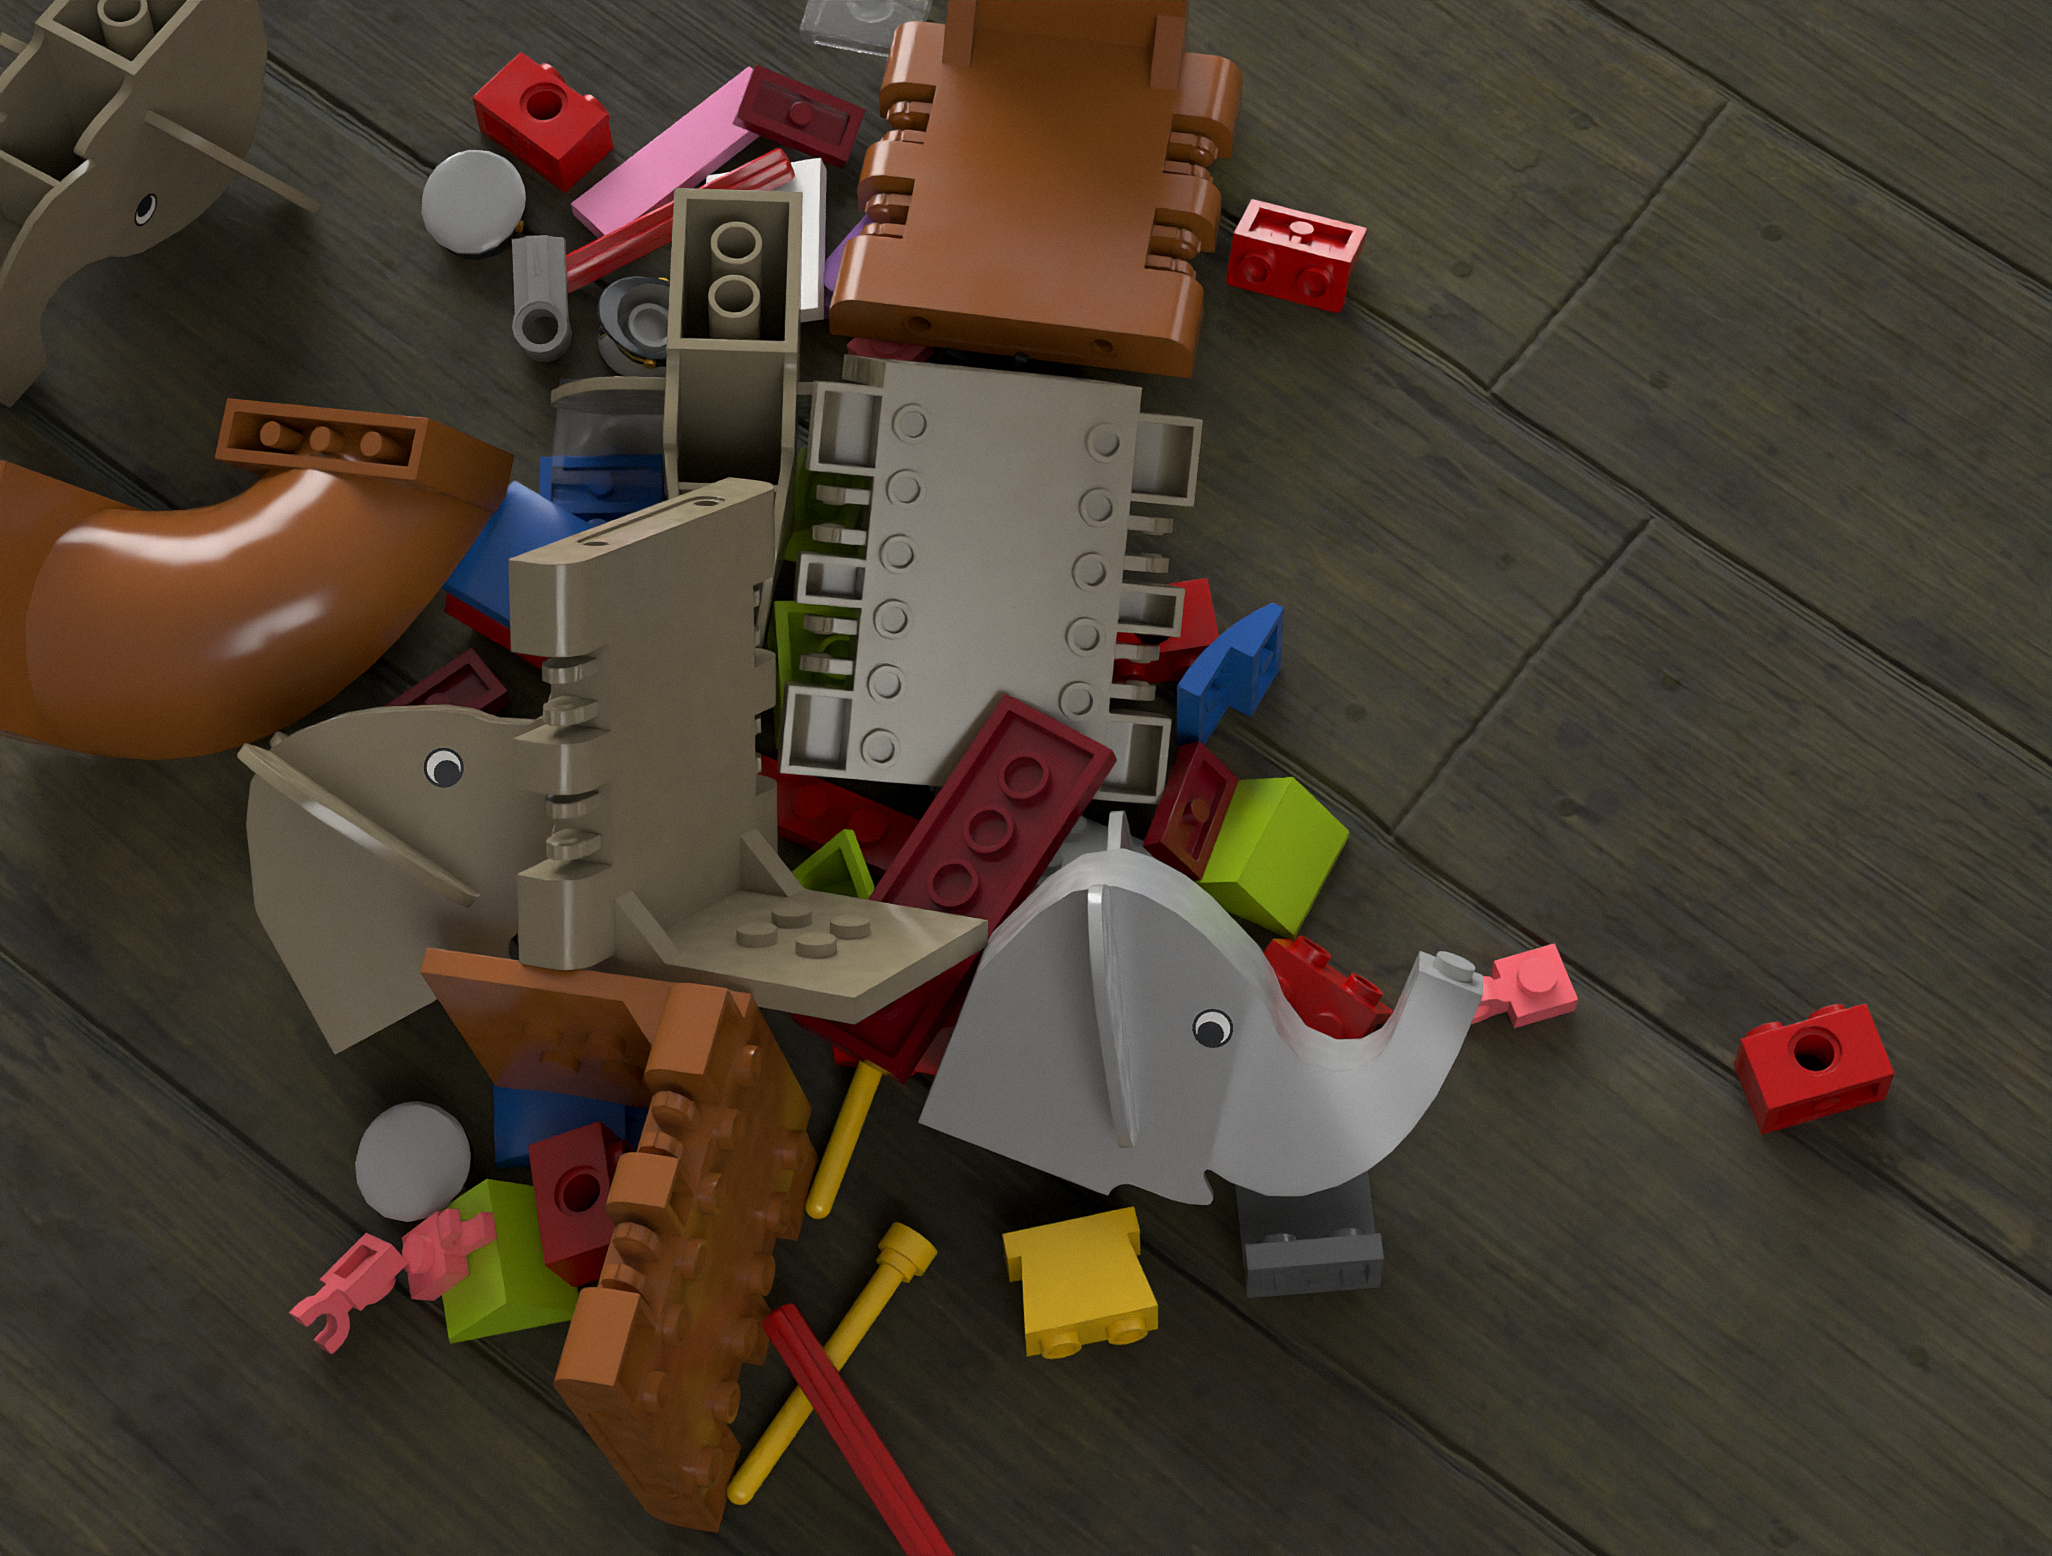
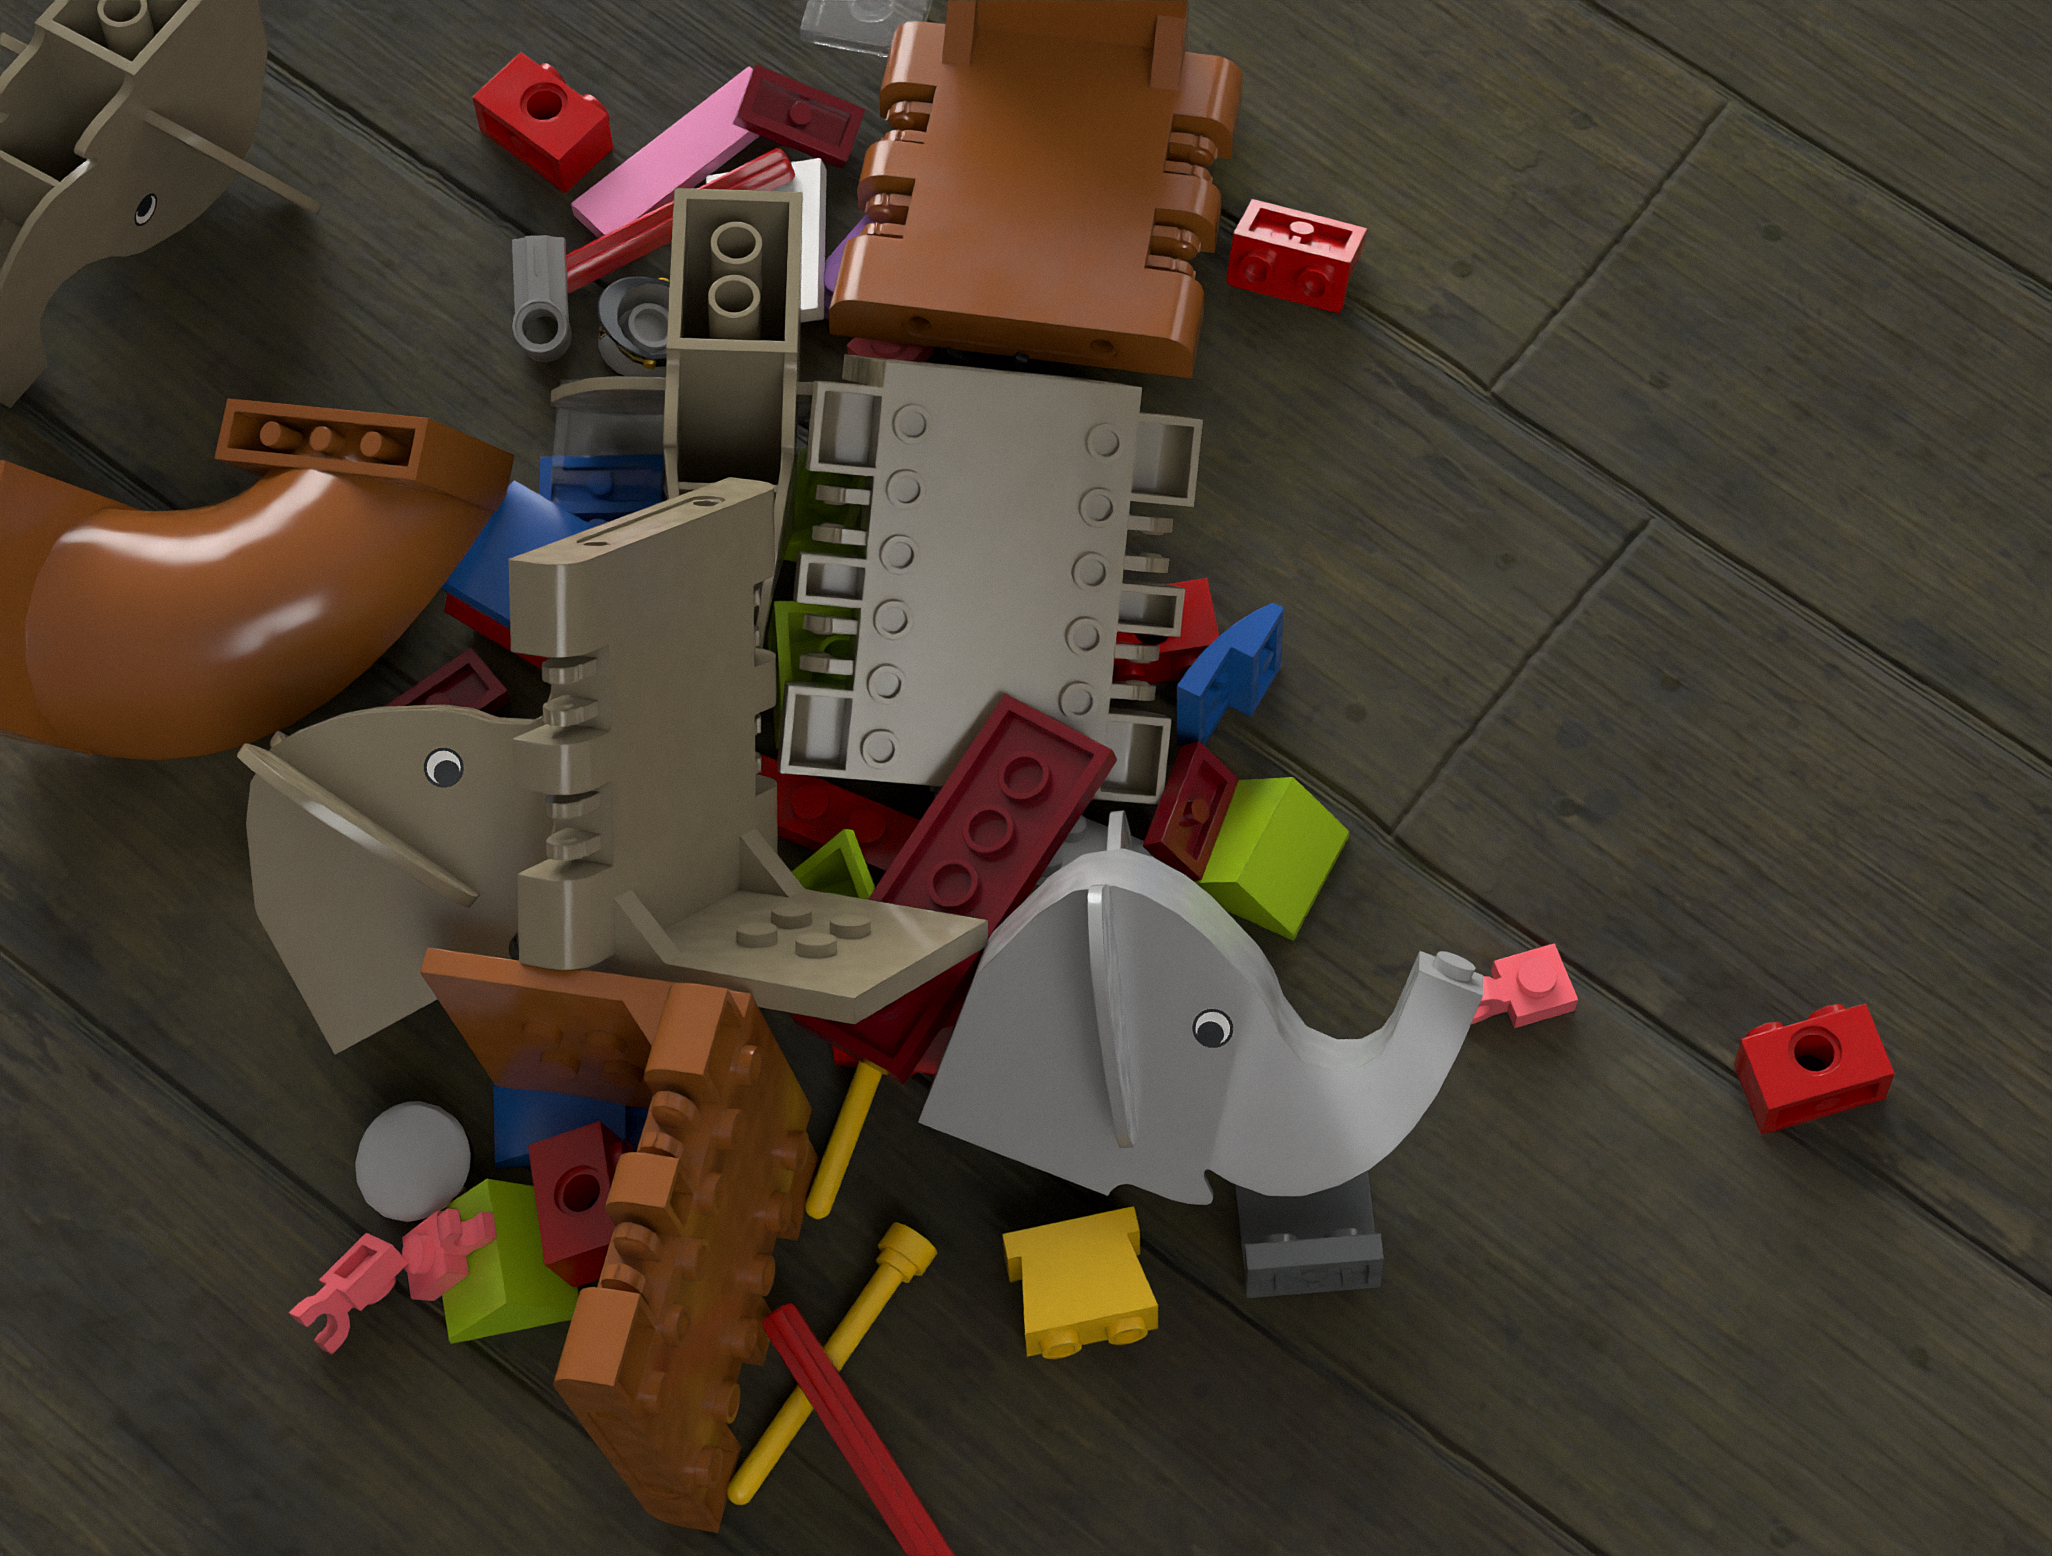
light grey piece [421,150,526,260] -> none
red bracket [1264,935,1394,1039] -> none

